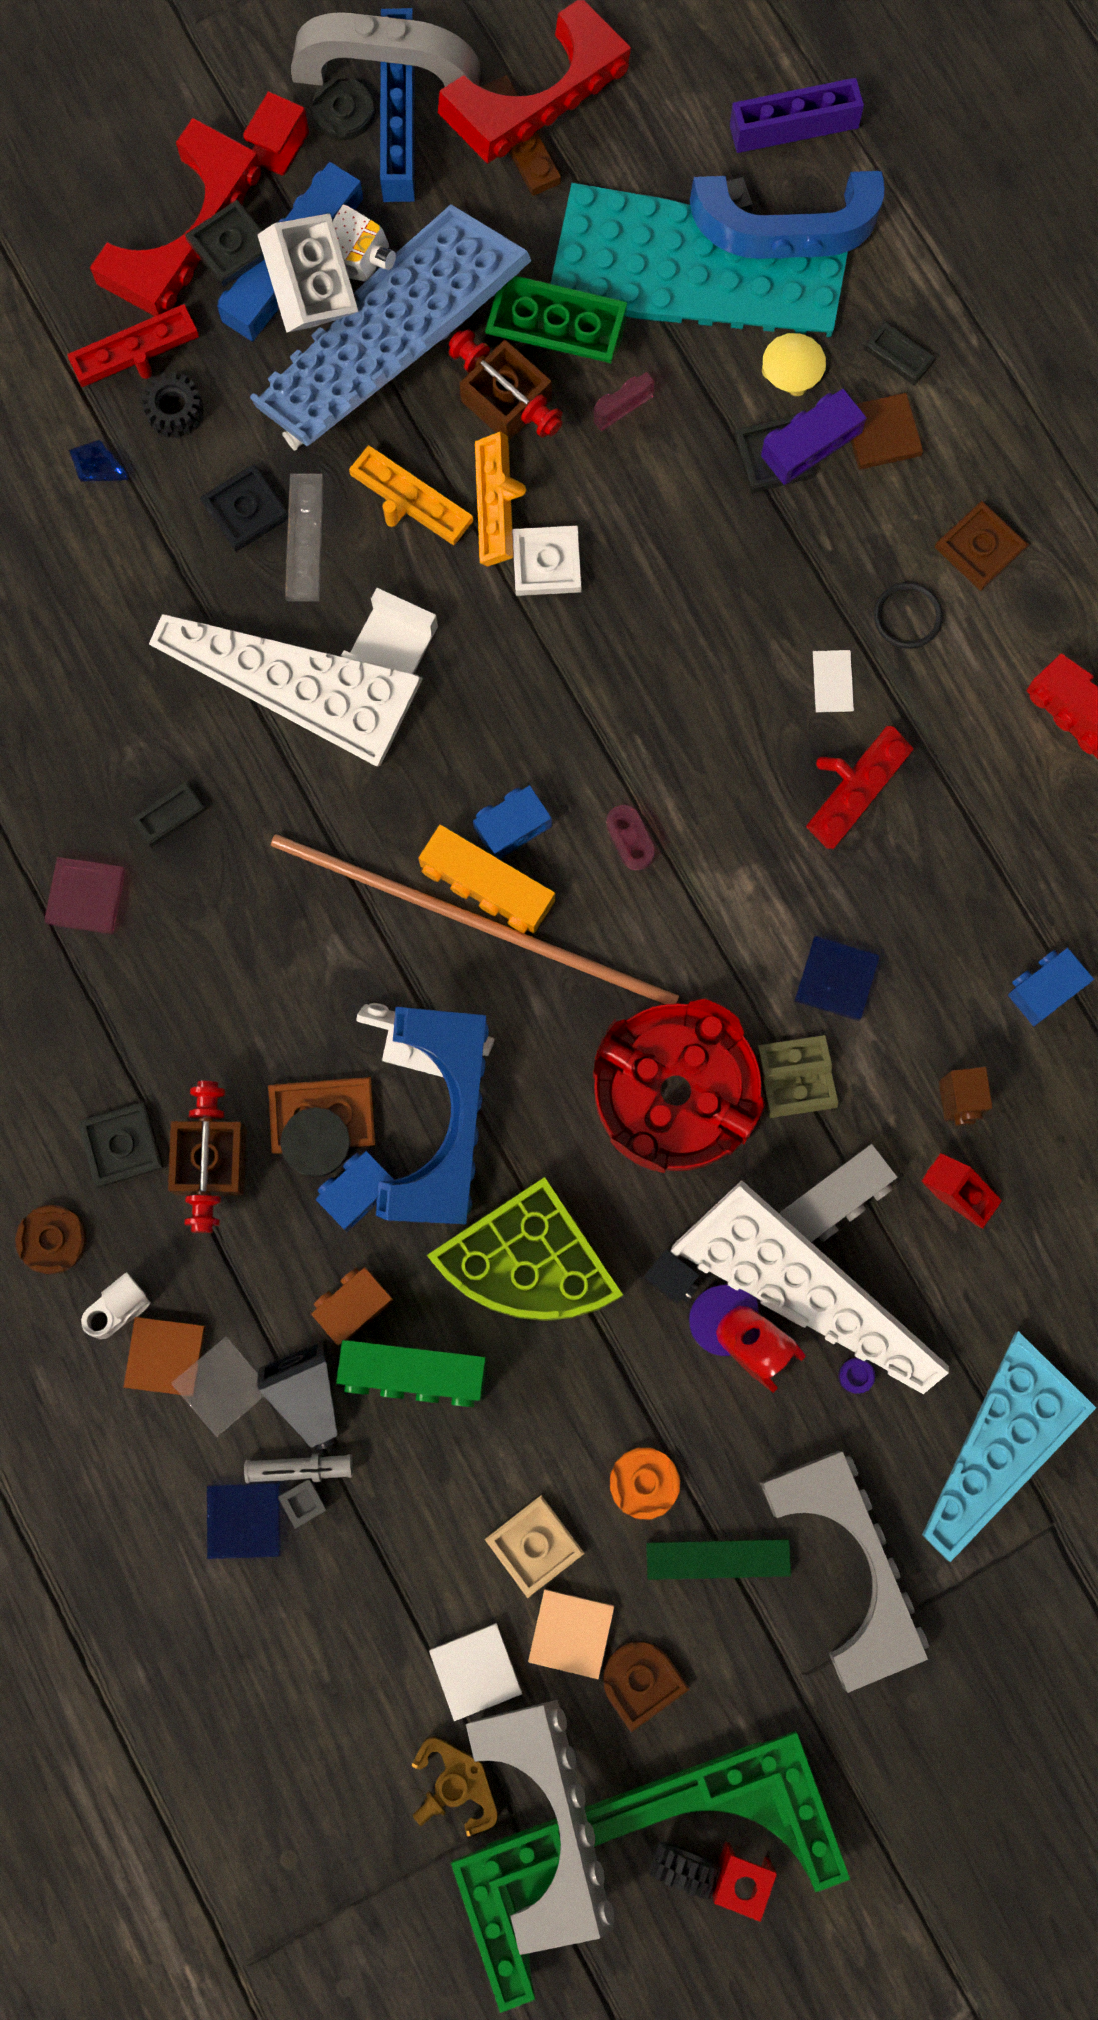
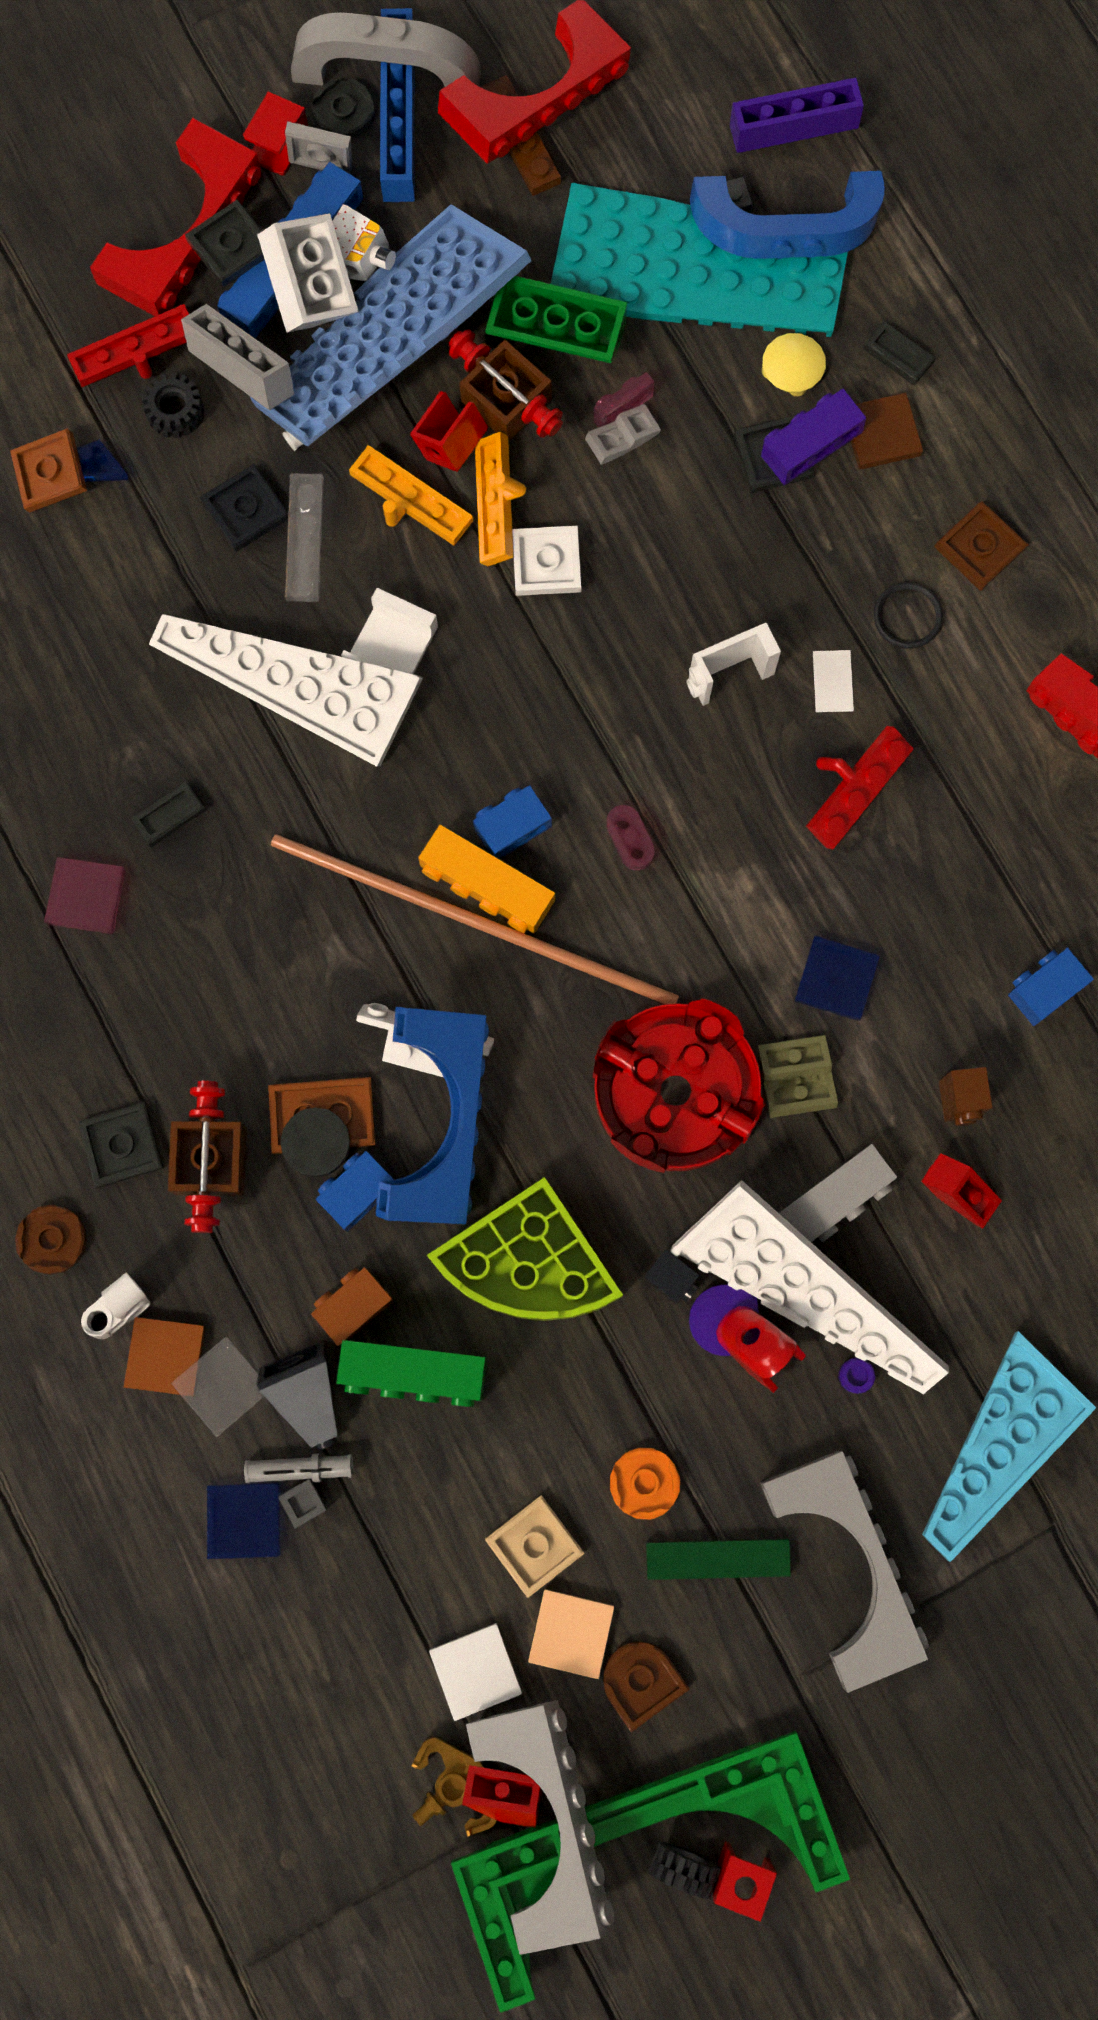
none -> dark orange tile [10,428,87,513]
none -> light grey brick [181,304,294,410]
none -> light grey tile [285,121,353,175]
none -> red piece [410,391,488,472]
none -> red slope [462,1765,542,1828]
none -> light grey slope [585,404,661,465]
none -> white panel [687,623,781,706]

